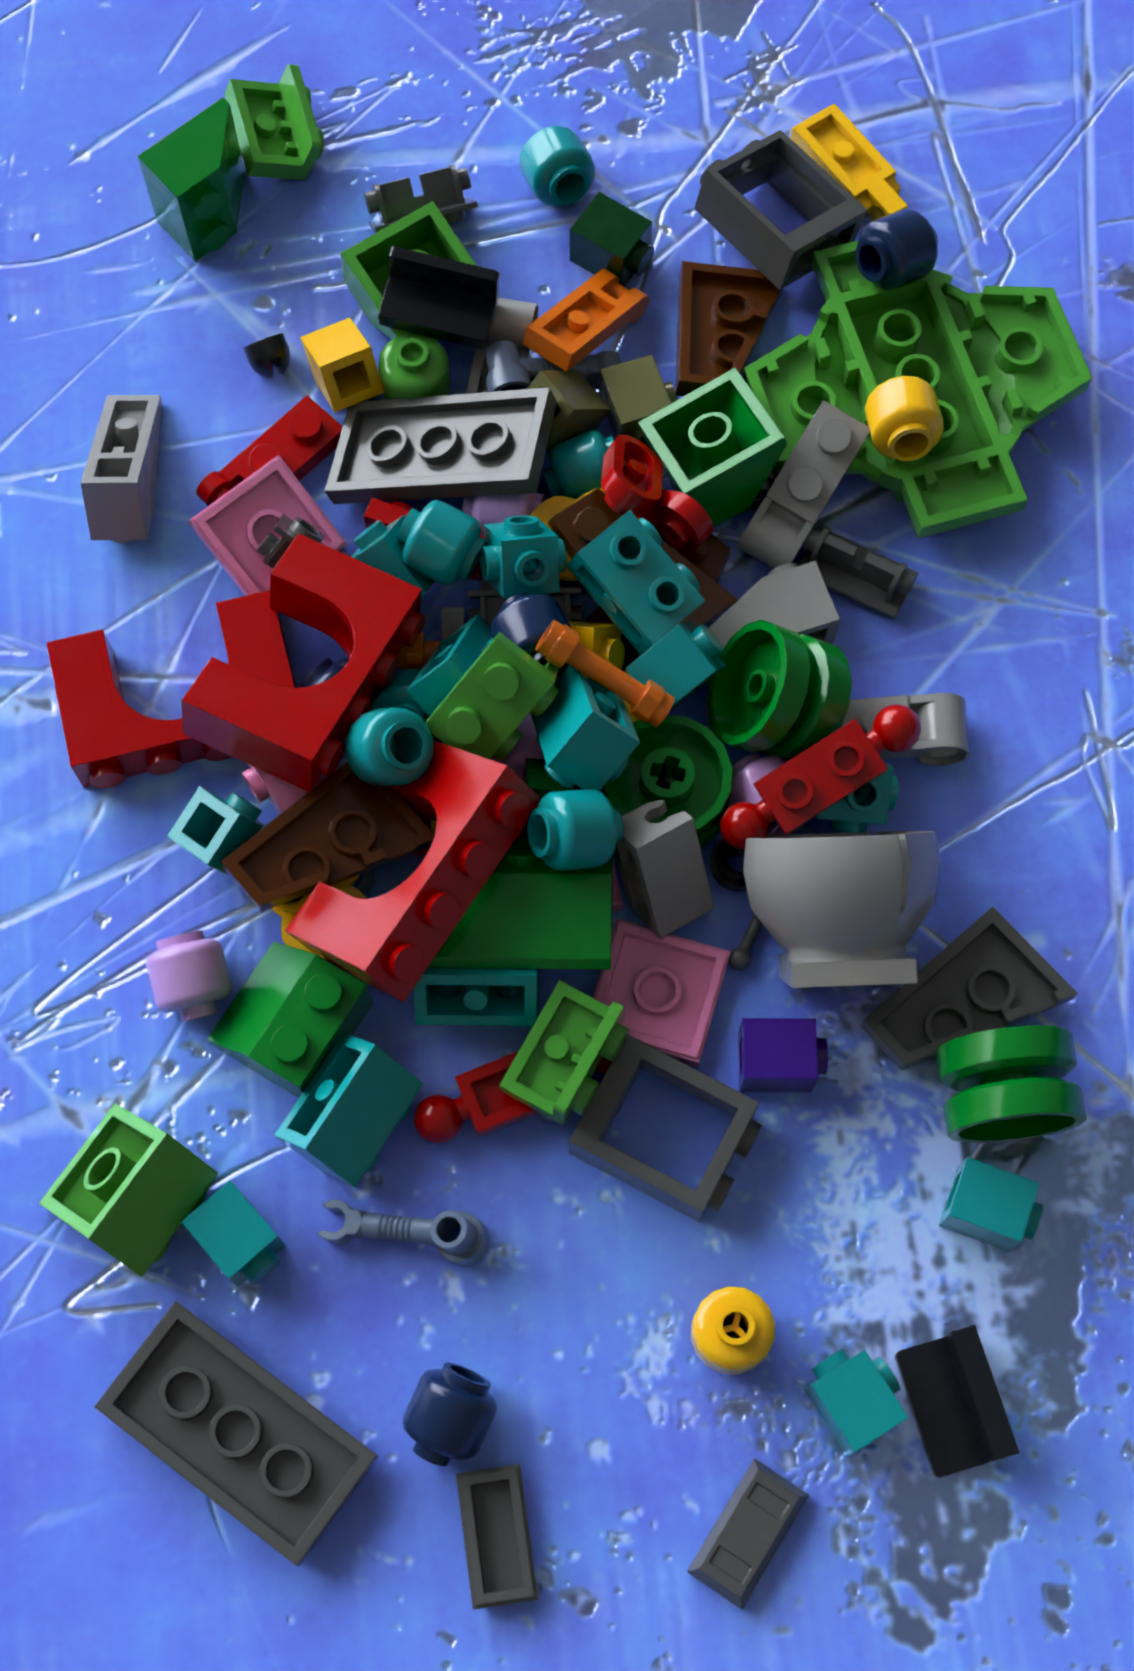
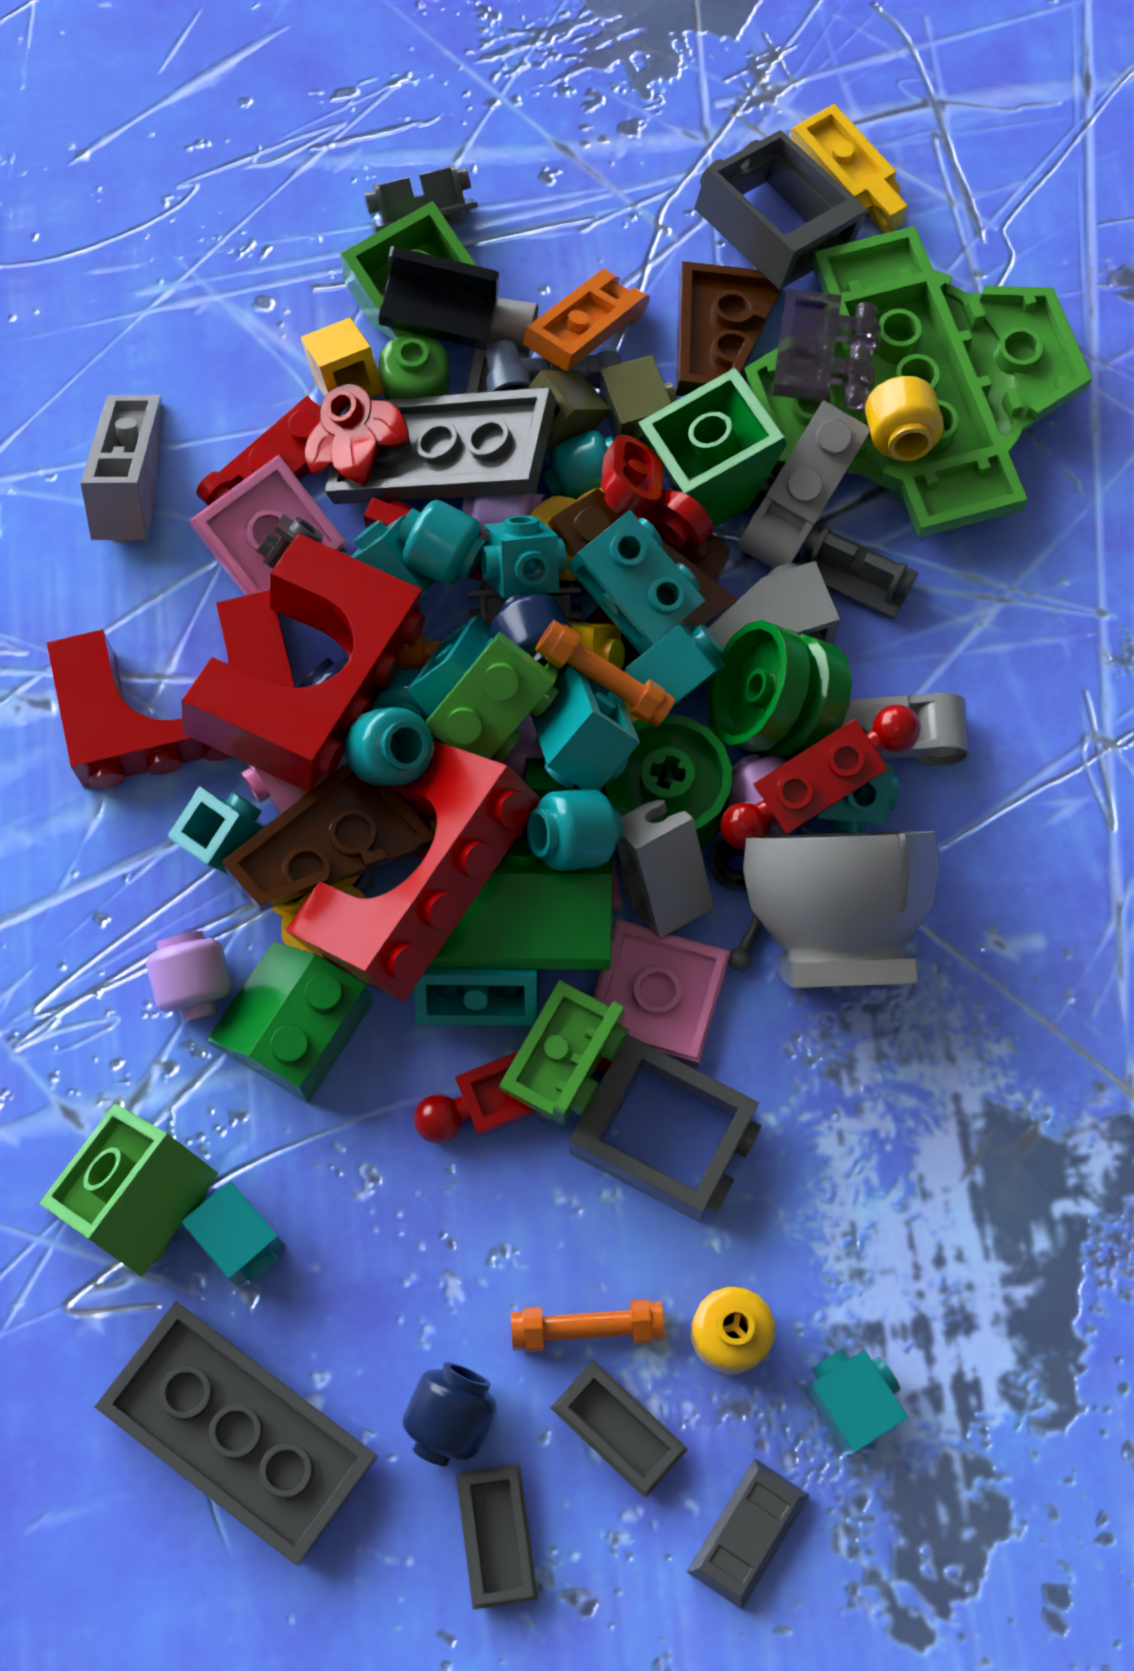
green slope [137,97,245,262] -> none
bright green bracket [224,64,324,180] -> none
black hinge [243,333,290,378] -> none
teal brick [274,1033,423,1187] -> none
sand blue brick [318,1200,489,1266] -> none
light grey piece [441,607,465,641] -> none
teal head [519,125,595,207] -> none
dark green brick [570,192,655,287] -> none
dark purple brick [738,1018,828,1092] -> none
dark blue head [855,209,938,290] -> none
dark grey wing [860,907,1078,1070] -> none
black panel [895,1325,1019,1478] -> none
green wheel [935,1025,1087,1143] -> none
teal brick [939,1157,1043,1252] -> none
none -> plate [305,384,410,486]
none -> orange bar [511,1299,665,1353]
none -> dark grey tile [550,1360,688,1498]
none -> plate [772,288,881,409]

